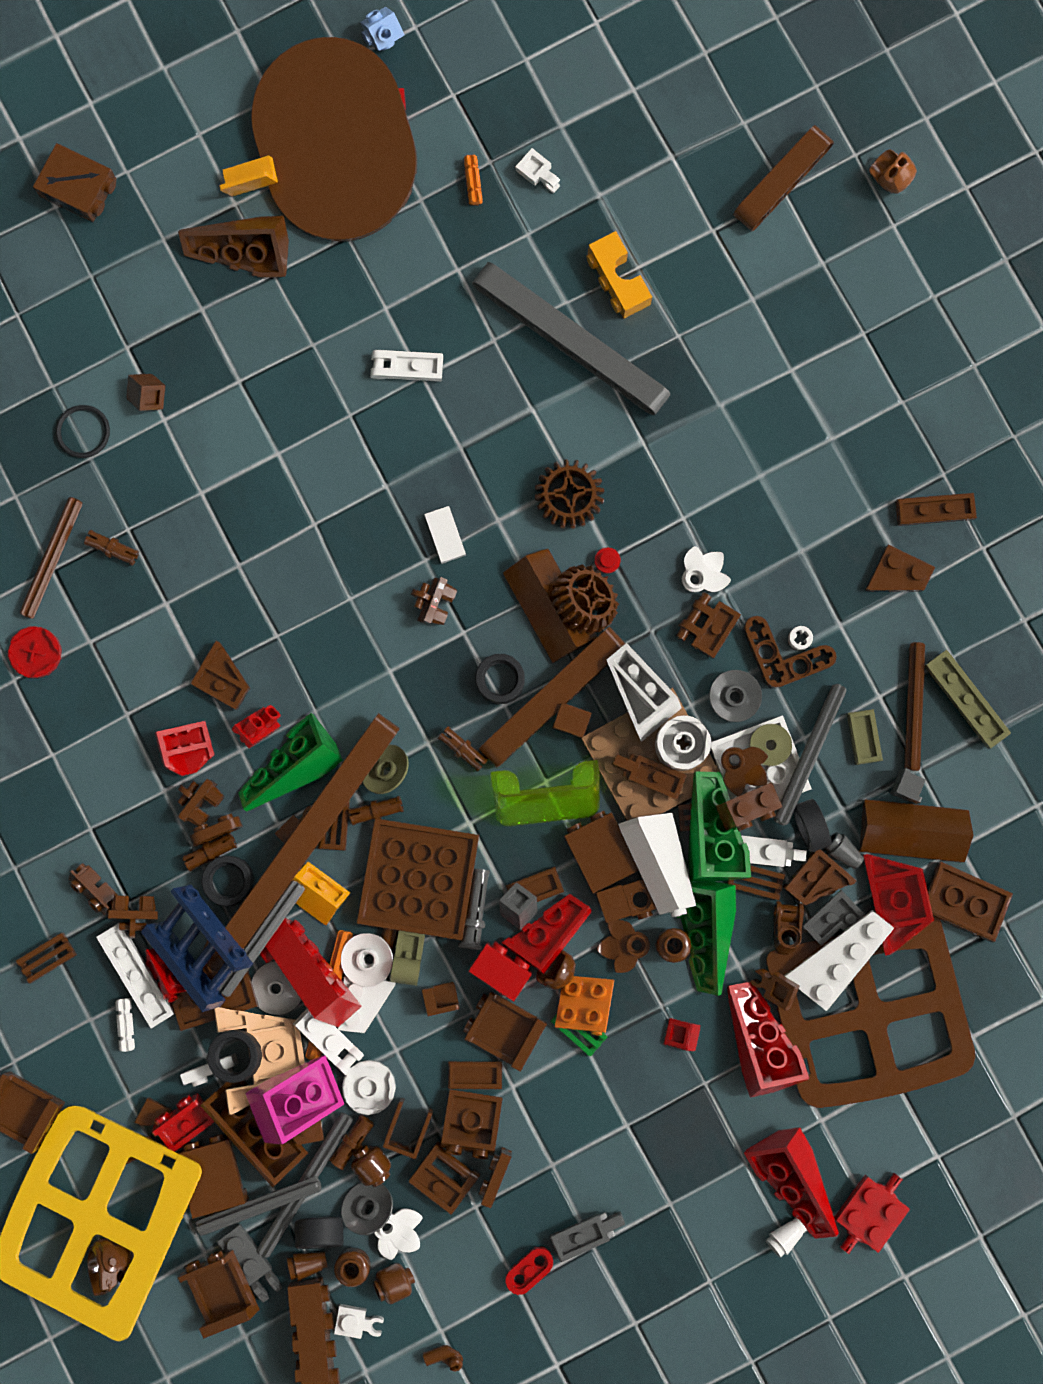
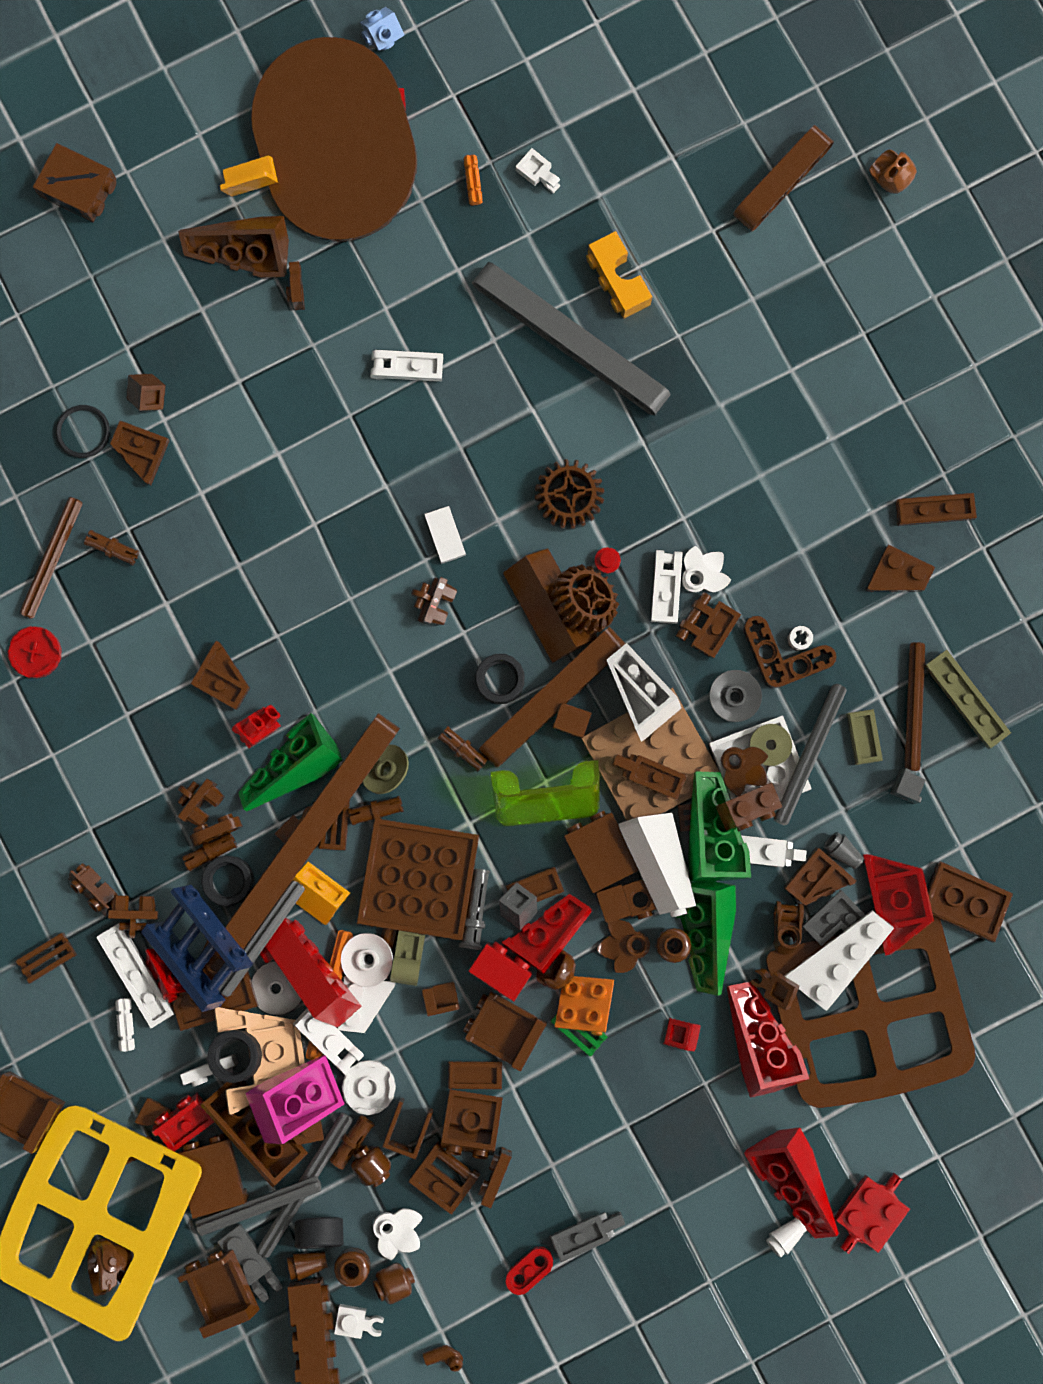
red slope [155,721,214,776] -> none
dark grey dish [341,1183,393,1235] -> none
white brick [655,716,711,771] -> none
reddish brown tile [727,865,785,900] -> none
black tyre [793,799,831,853] -> none
reddish brown slope [859,799,974,862] -> none
none -> reddish brown wing [110,421,169,486]
none -> reddish brown plate [286,261,305,310]
none -> white plate [651,550,682,624]

